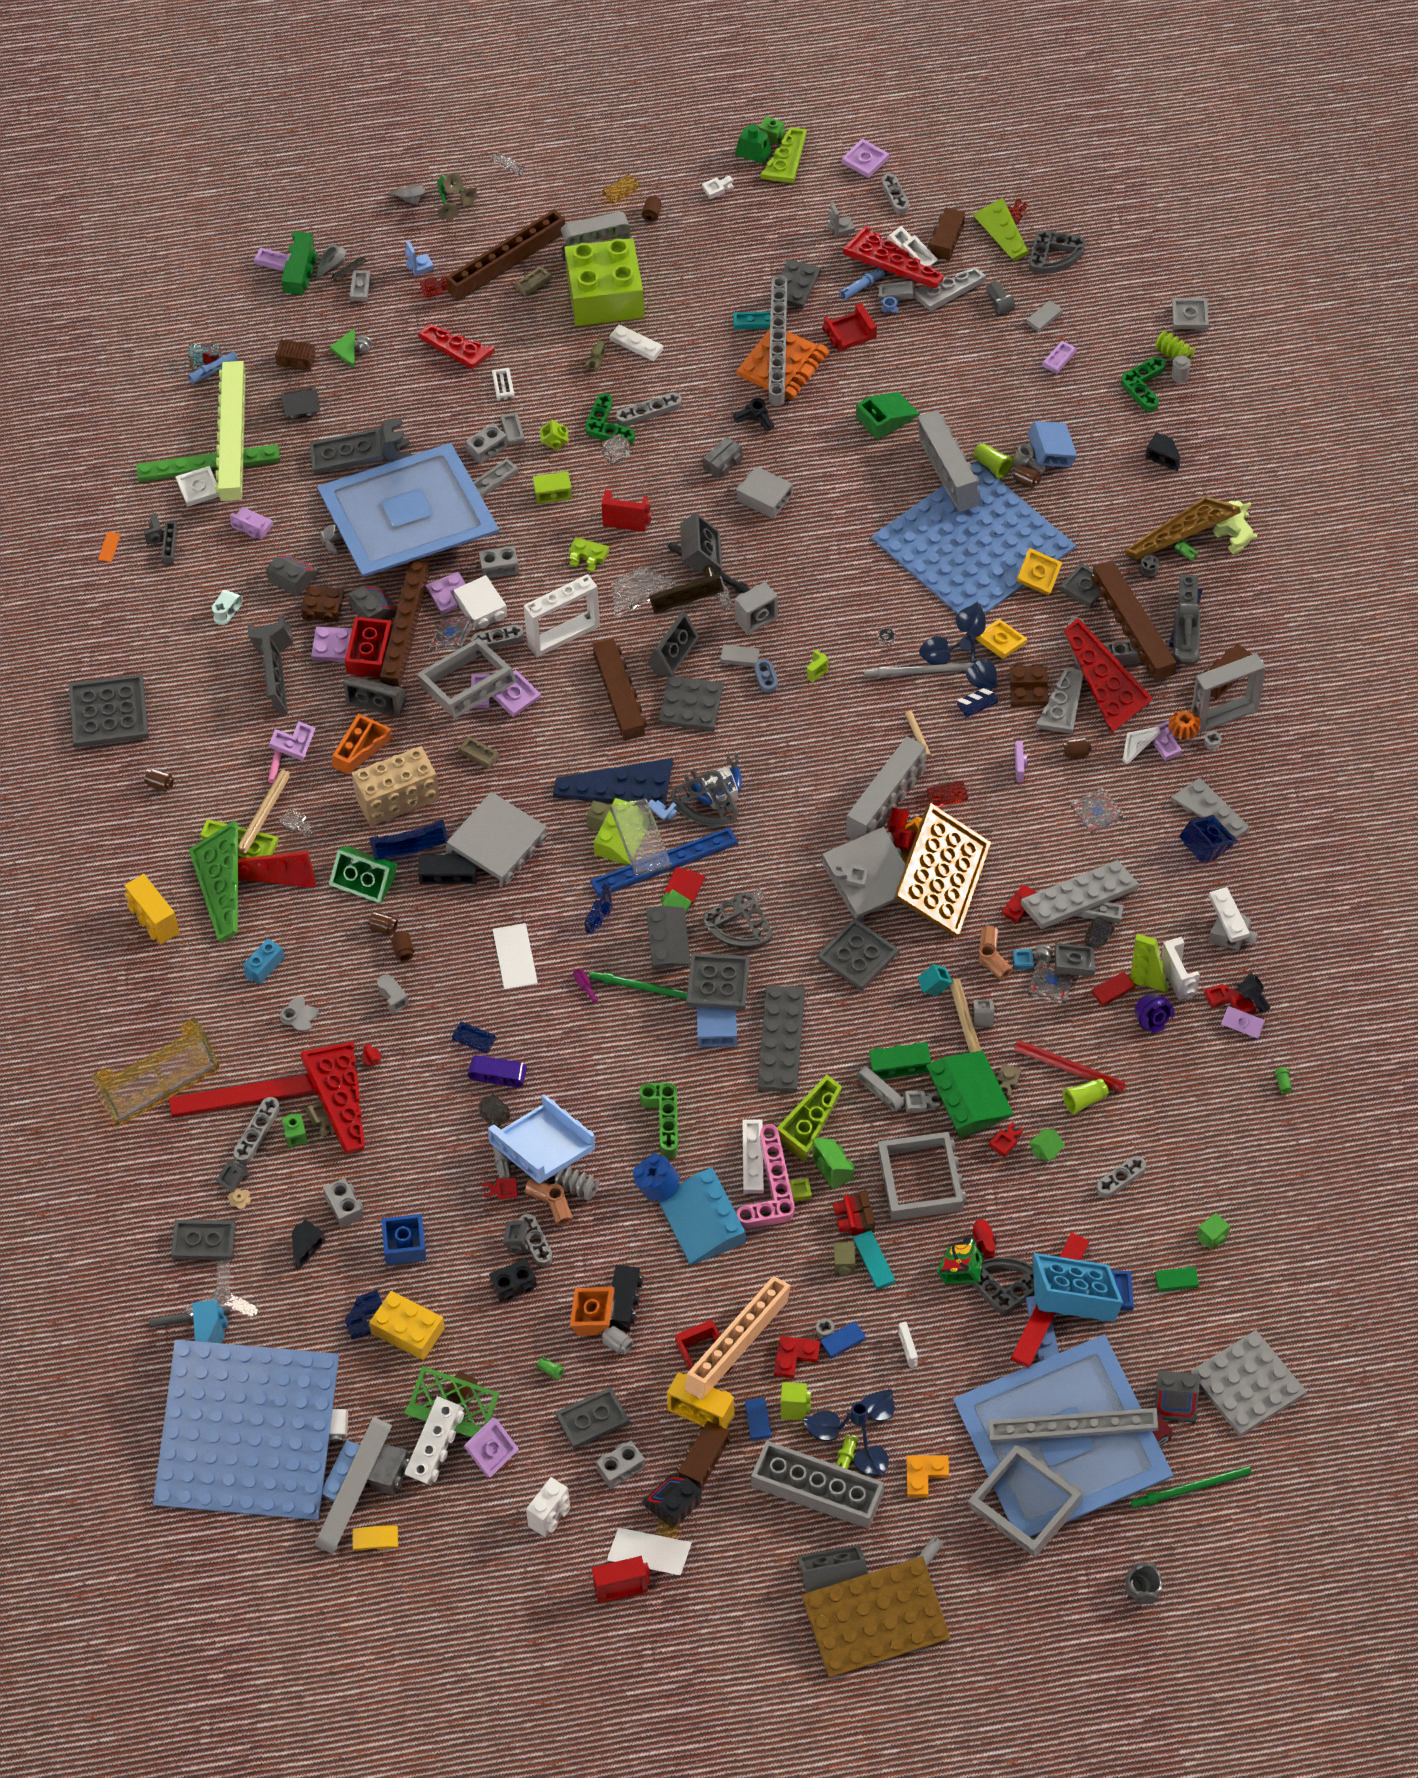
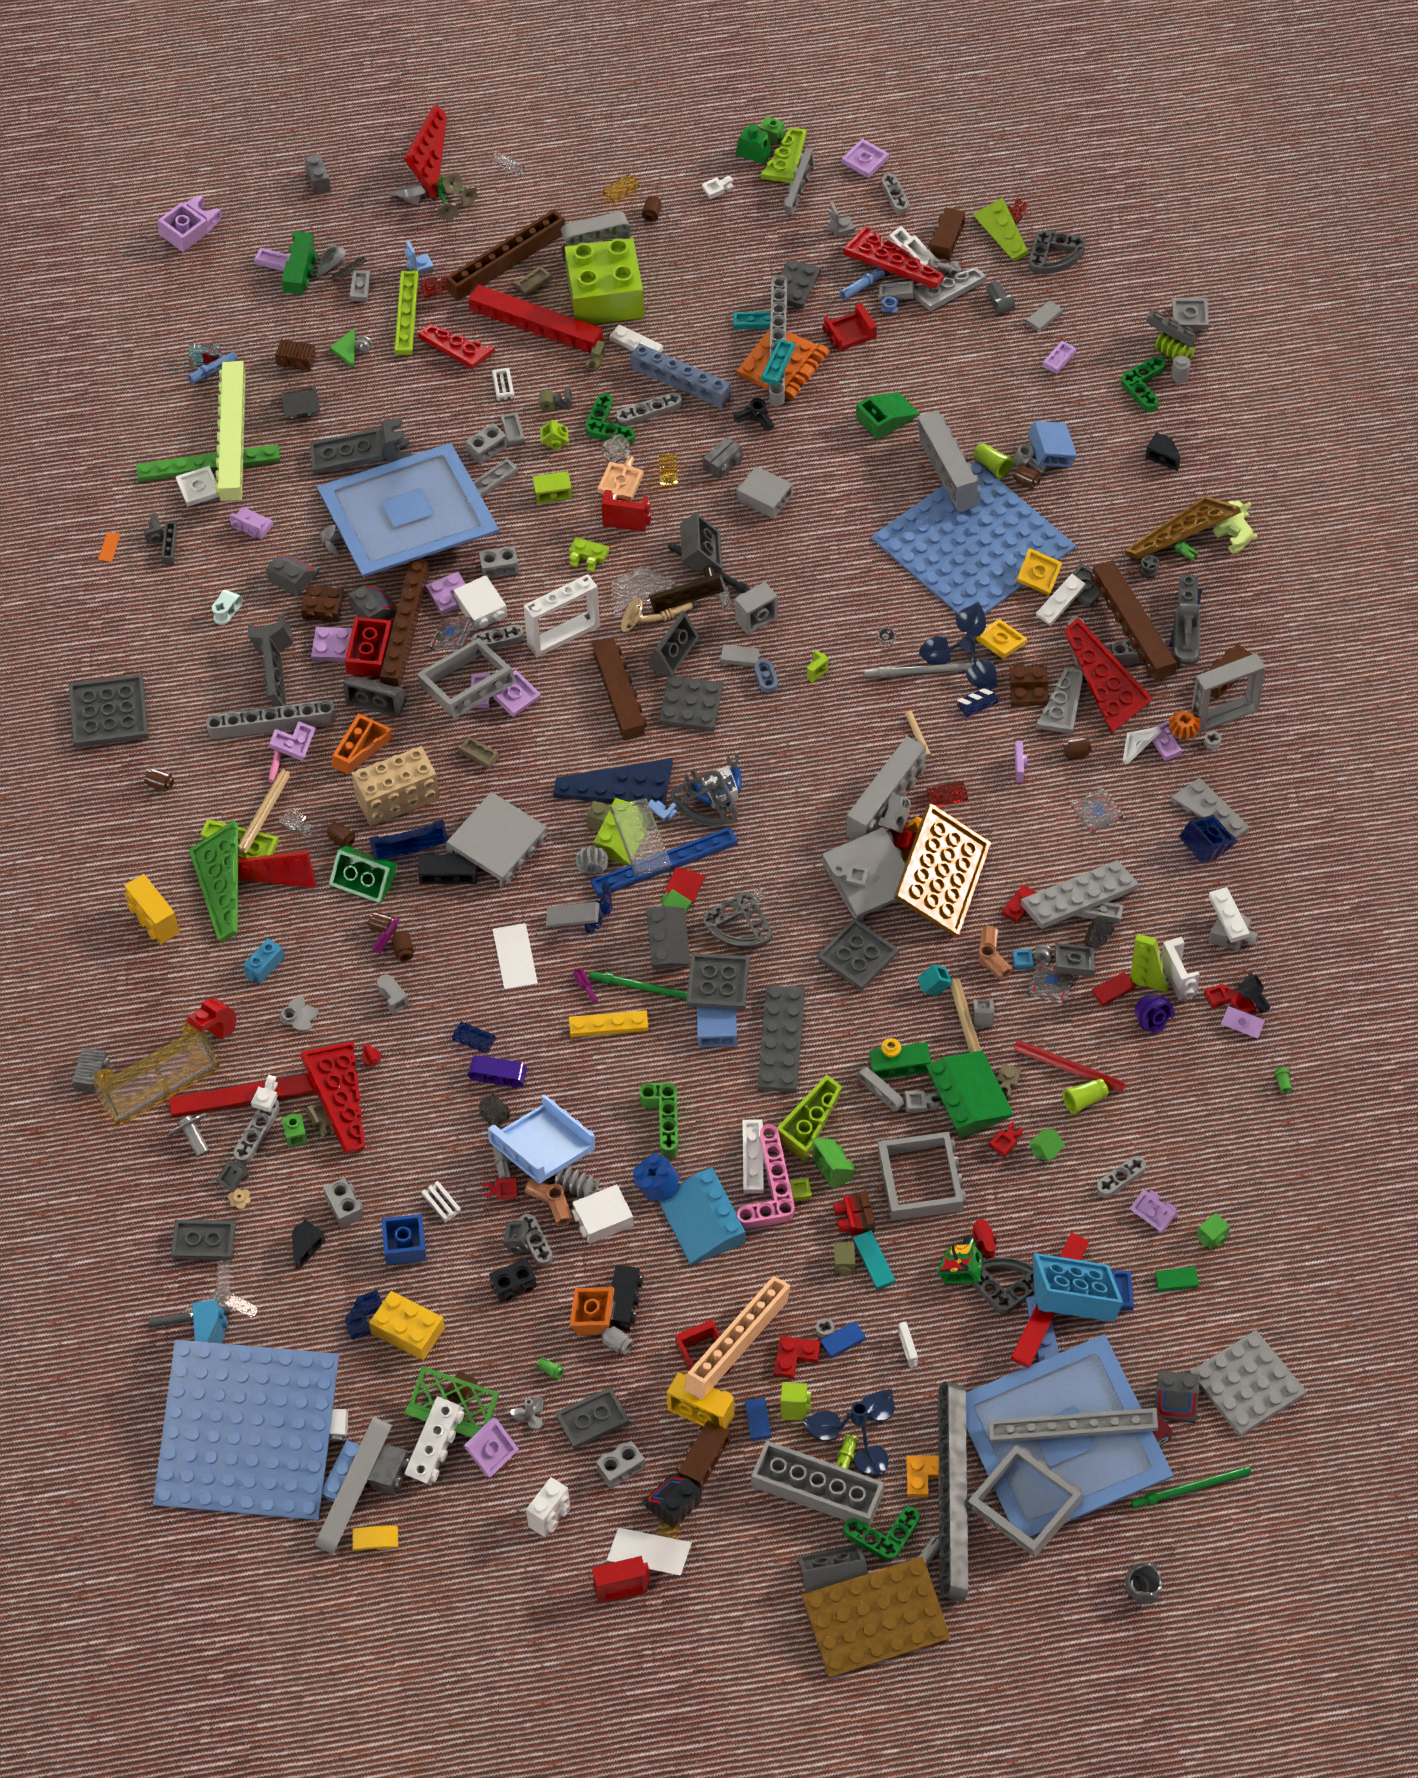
none -> flat silver brick [72,1048,110,1093]
none -> lavender brick [158,196,222,252]
none -> light grey piece [168,1113,209,1157]
none -> red arch [187,998,236,1040]
none -> light grey beam [206,700,336,739]
none -> white plate [251,1075,278,1112]
none -> flat silver brick [304,154,331,195]
none -> reddish brown brick [326,822,355,847]
none -> magenta axle [371,917,400,954]
none -> lime plate [395,271,419,355]
none -> red wing [403,104,447,199]
none -> white tile [421,1181,461,1222]
none -> red brick [468,284,603,353]
none -> light grey plant [510,1396,543,1430]
none -> leg [539,386,572,411]
none -> light grey tile [546,902,599,927]
none -> yellow plate [569,1010,649,1038]
none -> white brick [571,1185,634,1244]
none -> light grey gear [576,846,608,875]
none -> light nougat plate [598,456,644,502]
none -> tan dish [621,598,693,633]
none -> sand blue brick [630,343,731,408]
none -> clear yellow slope [659,453,678,485]
none -> teal tile [761,339,796,386]
none -> light grey wing [783,147,815,216]
none -> green beam [842,1507,920,1562]
none -> light grey leg [878,794,911,833]
none -> yellow plate [881,1038,901,1058]
none -> light grey bar [928,258,961,278]
none -> beam [938,1381,968,1601]
none -> white plate [1036,574,1086,626]
none -> lavender bracket [1129,1189,1179,1233]
none -> dark grey plate [1146,310,1197,347]

